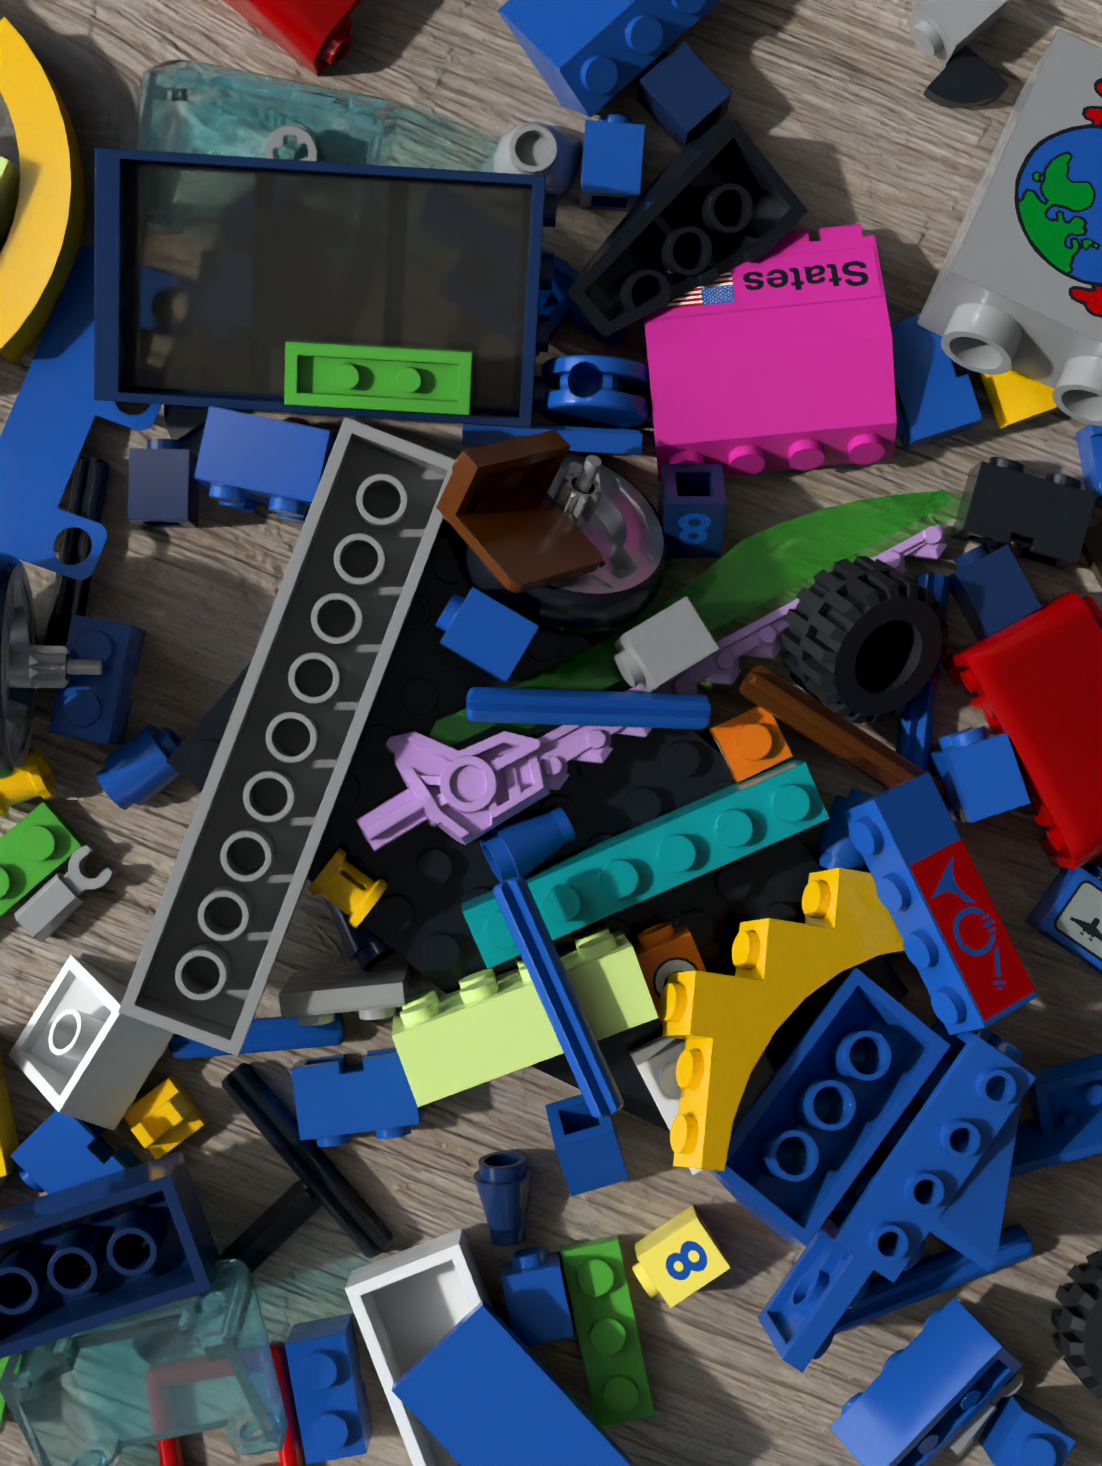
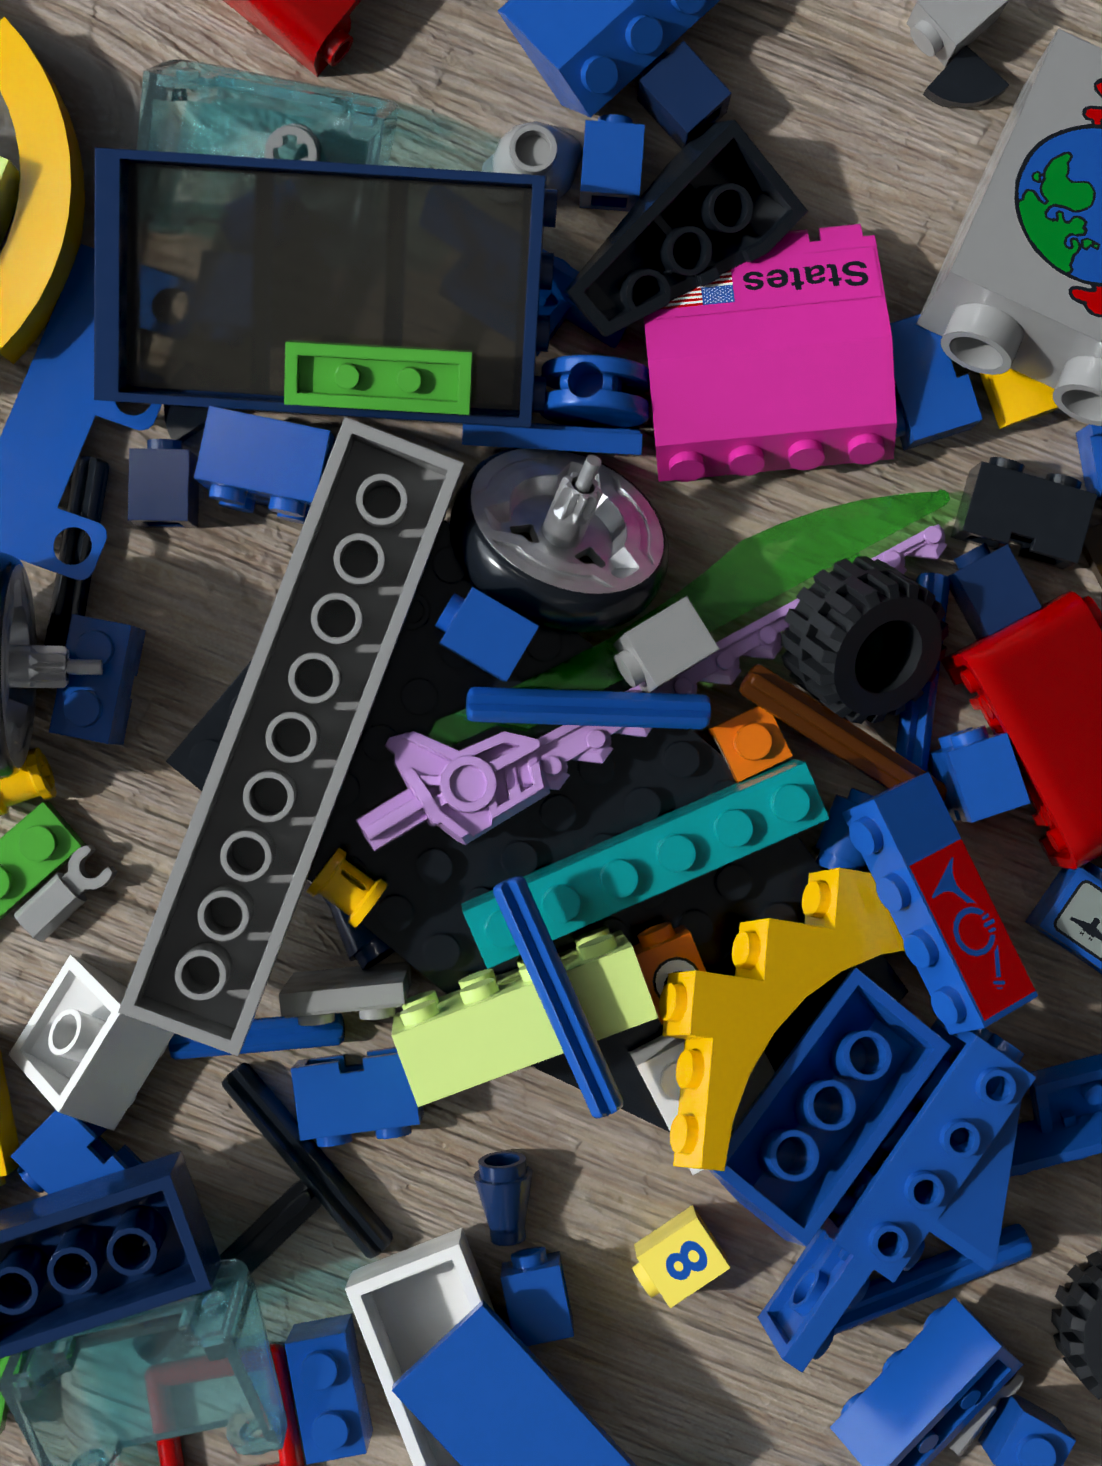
blue brick [97,725,182,810] -> none
yellow tile [123,1074,208,1159] -> none
reddish brown bracket [436,430,602,593] -> none
blue cone [480,807,576,882] -> none
blue brick [545,1094,629,1196] -> none
bright green plate [560,1235,655,1427] -> none
dark blue brick [658,464,727,558] -> none

